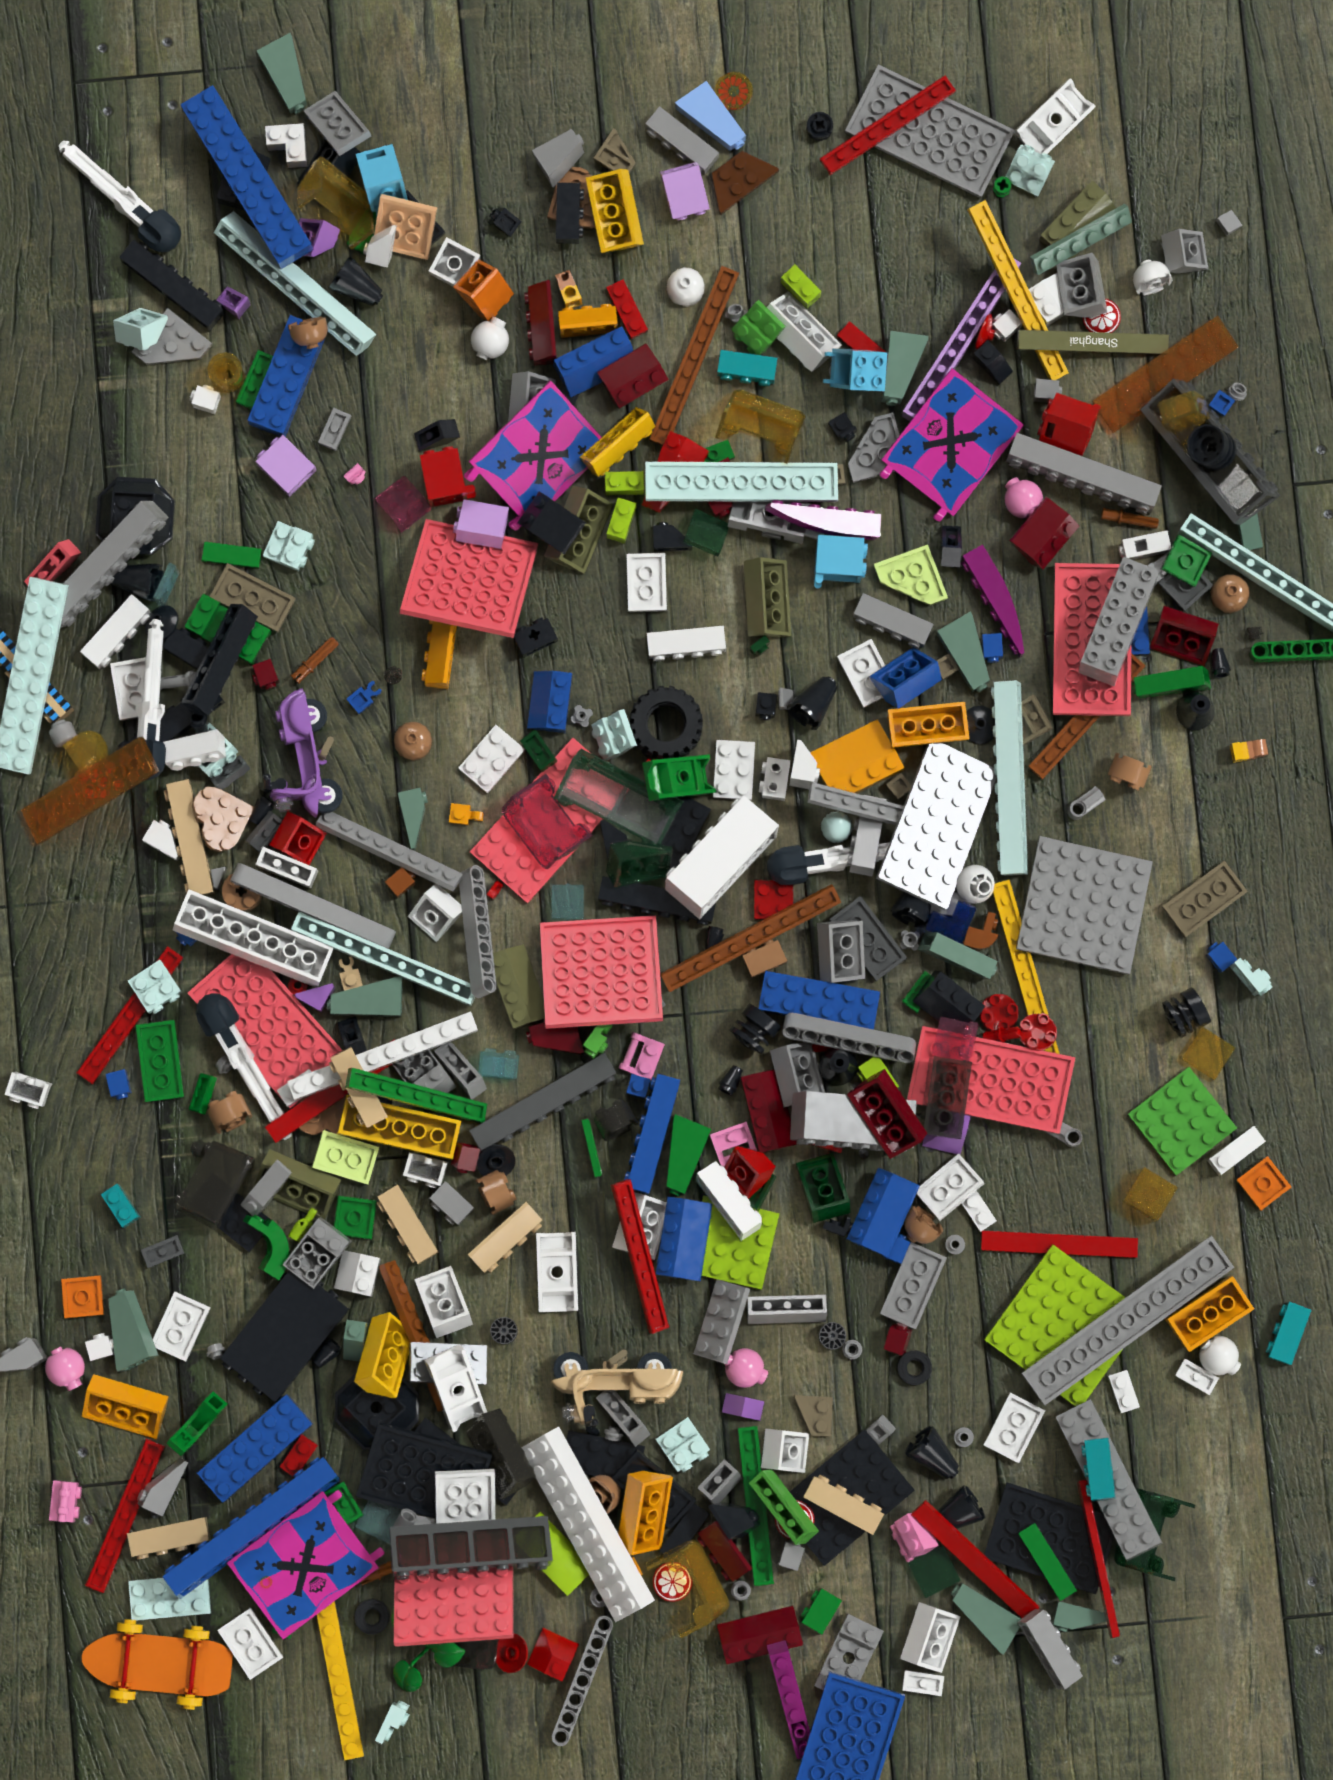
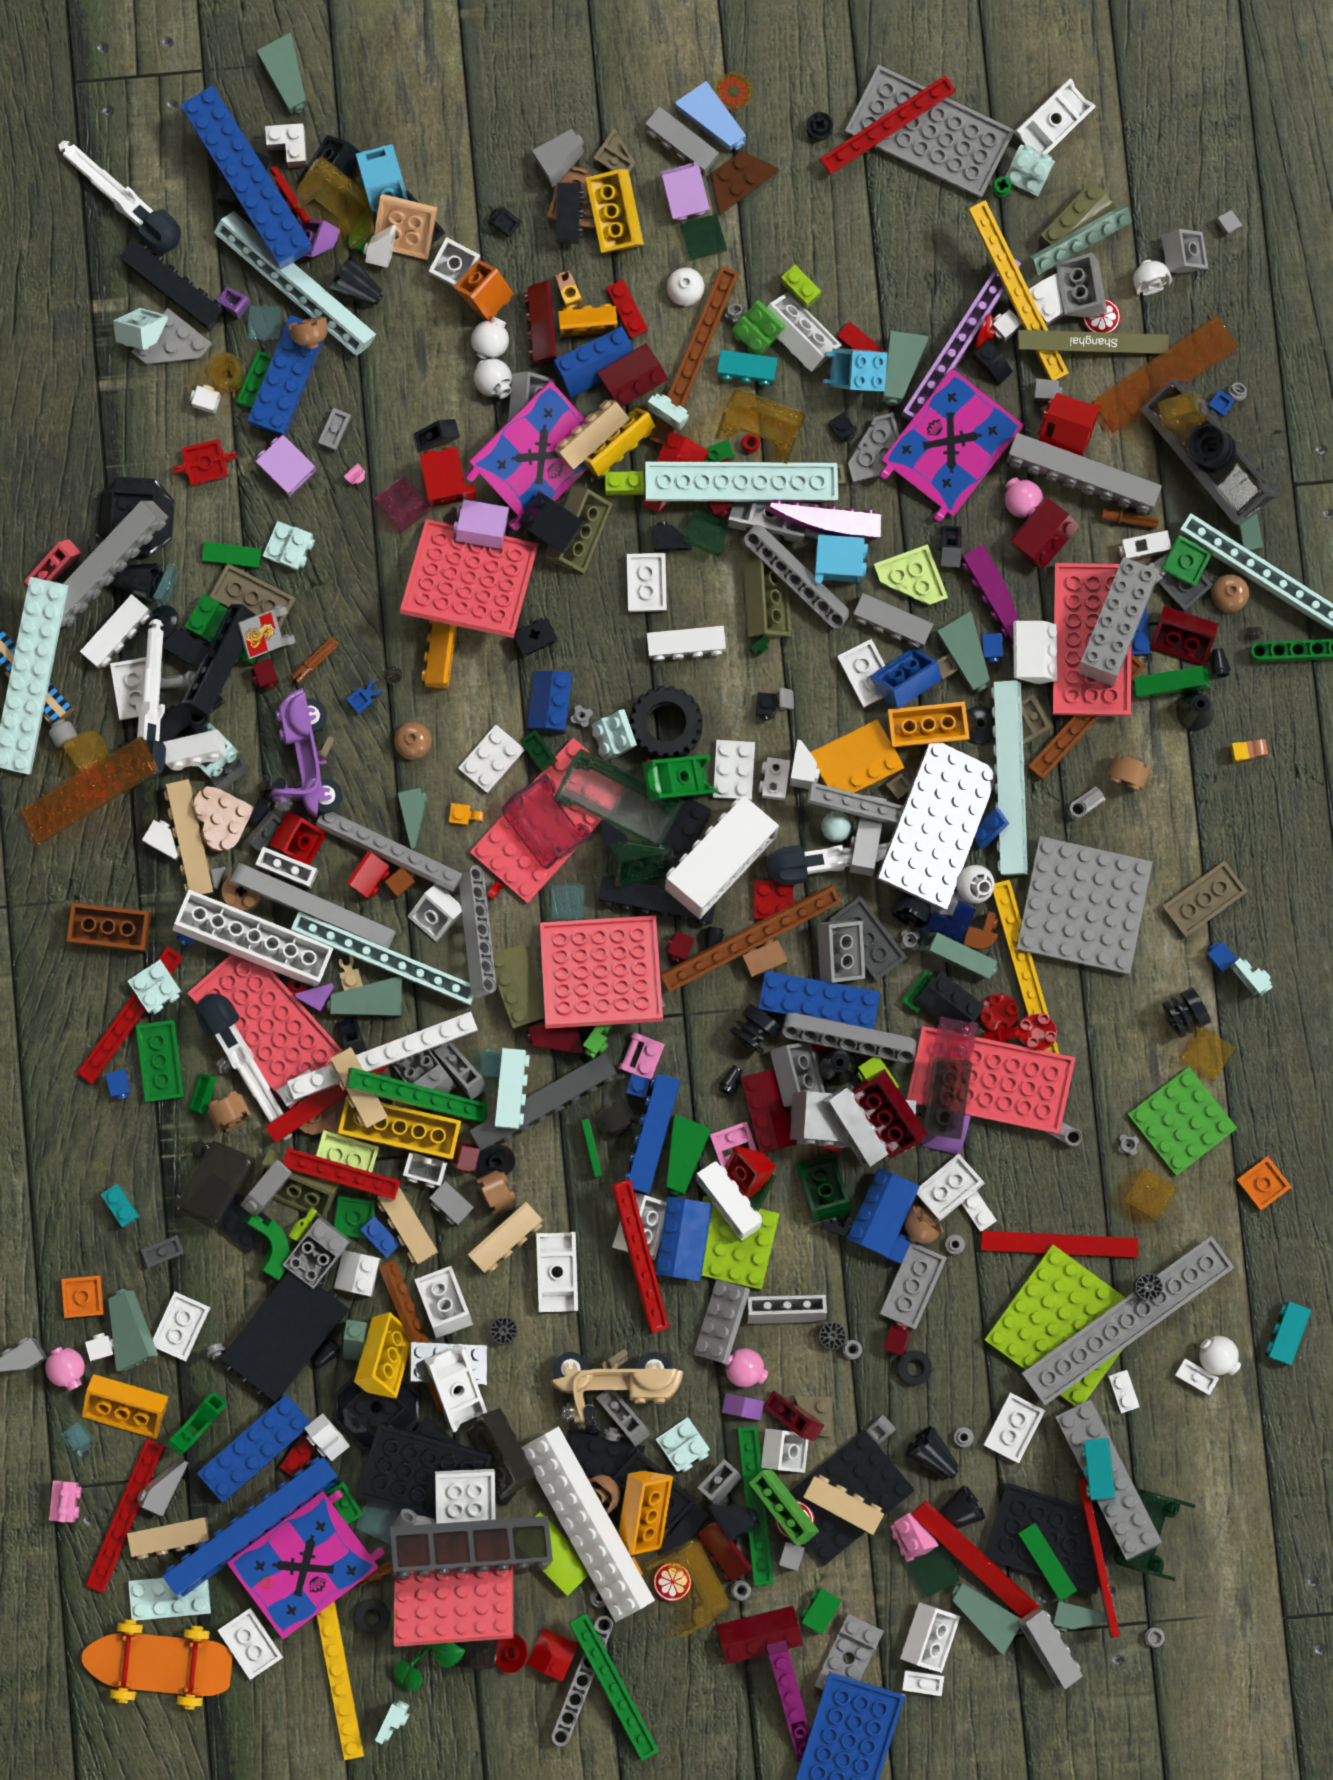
white window [5,1072,52,1109] -> none
light grey plate [303,91,371,156] -> none
lime brick [607,498,636,543] -> none
black cone [787,676,837,730] -> none
light orange slope [1165,1275,1254,1352] -> none
white slope [1207,1126,1266,1176] -> none
none -> clear light blue window [60,1422,93,1454]
none -> dark orange brick [67,903,151,952]
none -> red plate [172,439,238,486]
none -> flag [237,605,296,659]
none -> clear light blue piece [249,304,281,341]
none -> red plate [270,166,310,224]
none -> red plate [283,1148,401,1200]
none -> white brick [305,1413,350,1461]
none -> slope [347,850,391,900]
none -> blue plate [359,1216,401,1258]
none -> white brick [474,359,512,399]
none -> light aqua brick [495,1048,530,1129]
none -> tan brick [554,399,630,470]
none -> green plate [568,1613,659,1761]
none -> light aqua plate [648,394,689,431]
none -> dark red brick [666,931,695,963]
none -> clear green tile [680,214,727,261]
none -> red plate [741,434,760,453]
none -> light grey beam [744,525,850,628]
none -> dark red slope [763,1390,824,1442]
none -> brick [822,1088,888,1167]
none -> blue plate [974,808,1009,848]
none -> white slope [1013,621,1057,685]
none -> light grey plate [1118,1134,1139,1155]
none -> wheel [1133,1273,1163,1301]
none -> light grey plate [1145,1627,1165,1647]

